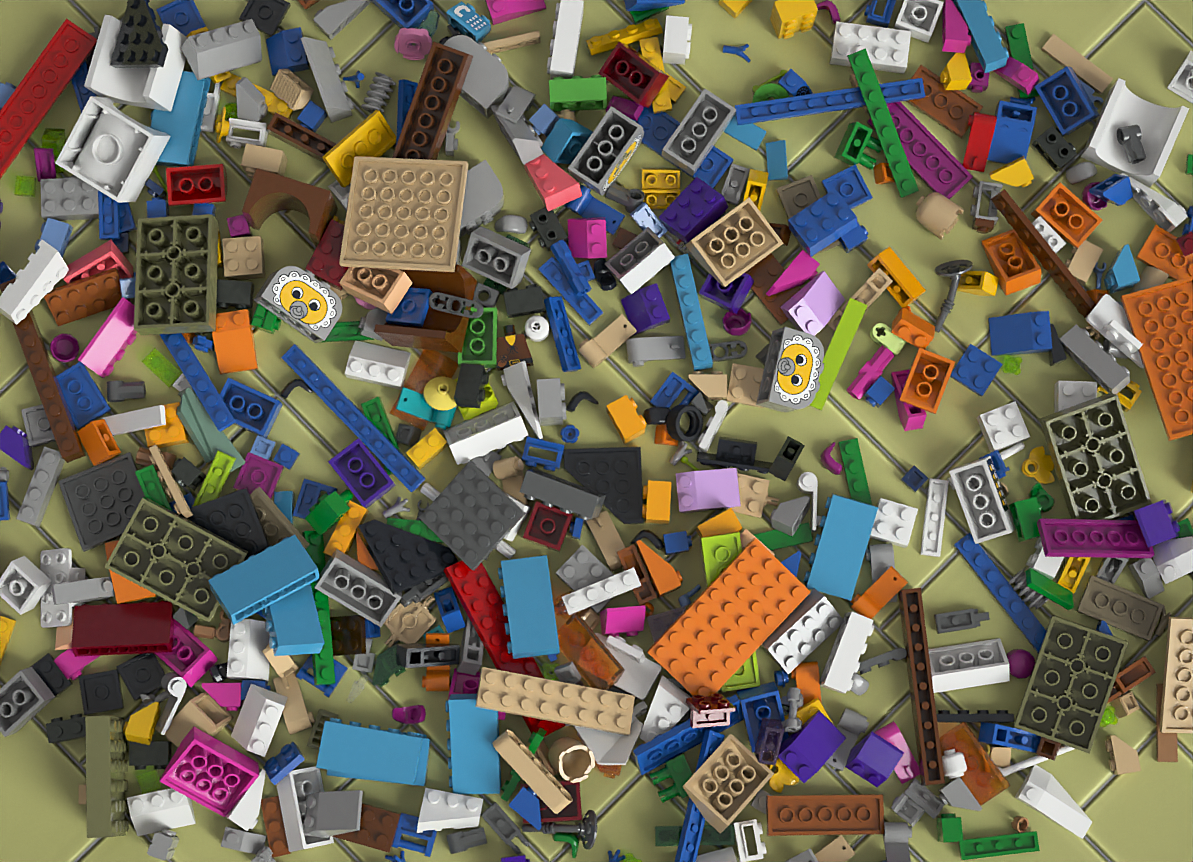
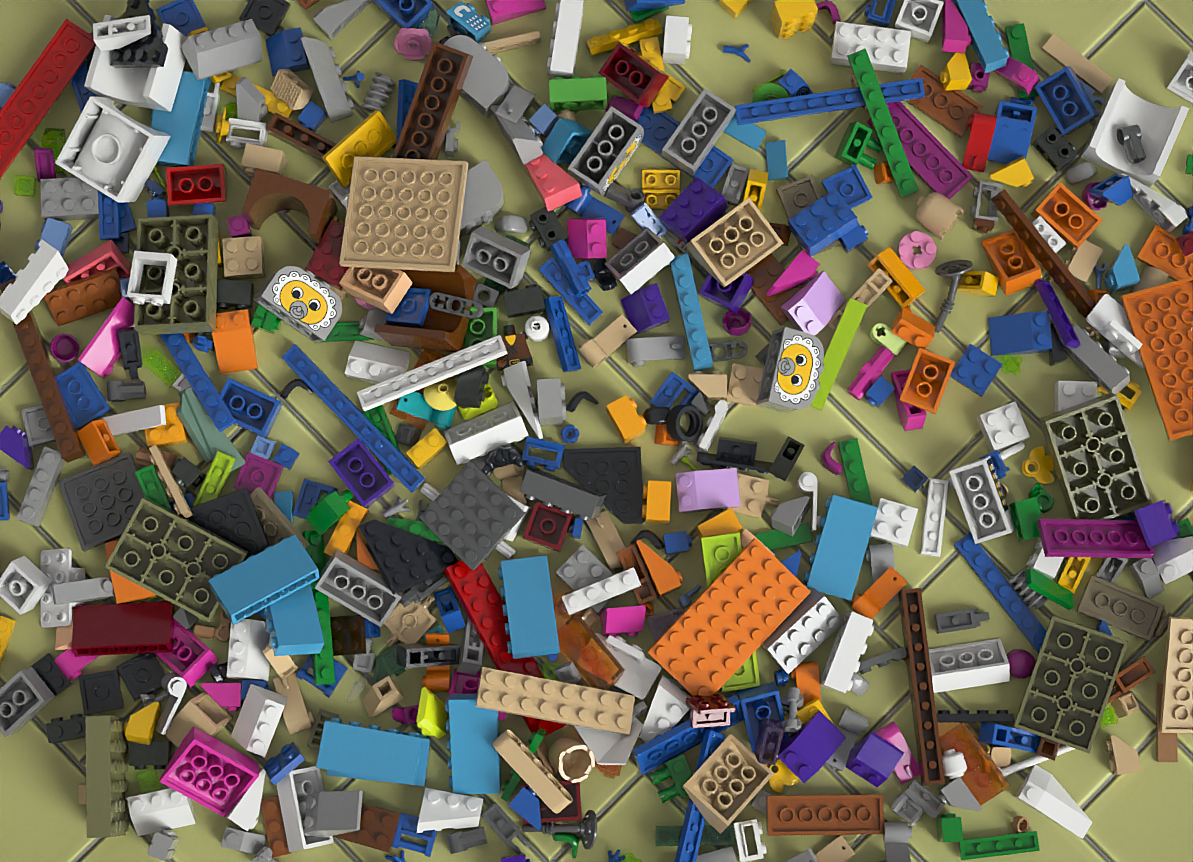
none -> white slope [93,15,151,51]
none -> black hinge [118,327,143,380]
none -> white window [127,251,177,306]
none -> white plate [357,335,508,411]
none -> tan slope [362,676,405,718]
none -> neon yellow slope [416,687,448,739]
none -> black piece [482,445,524,475]
none -> bright pink plate [898,231,937,270]
none -> dark purple tile [1034,279,1081,348]

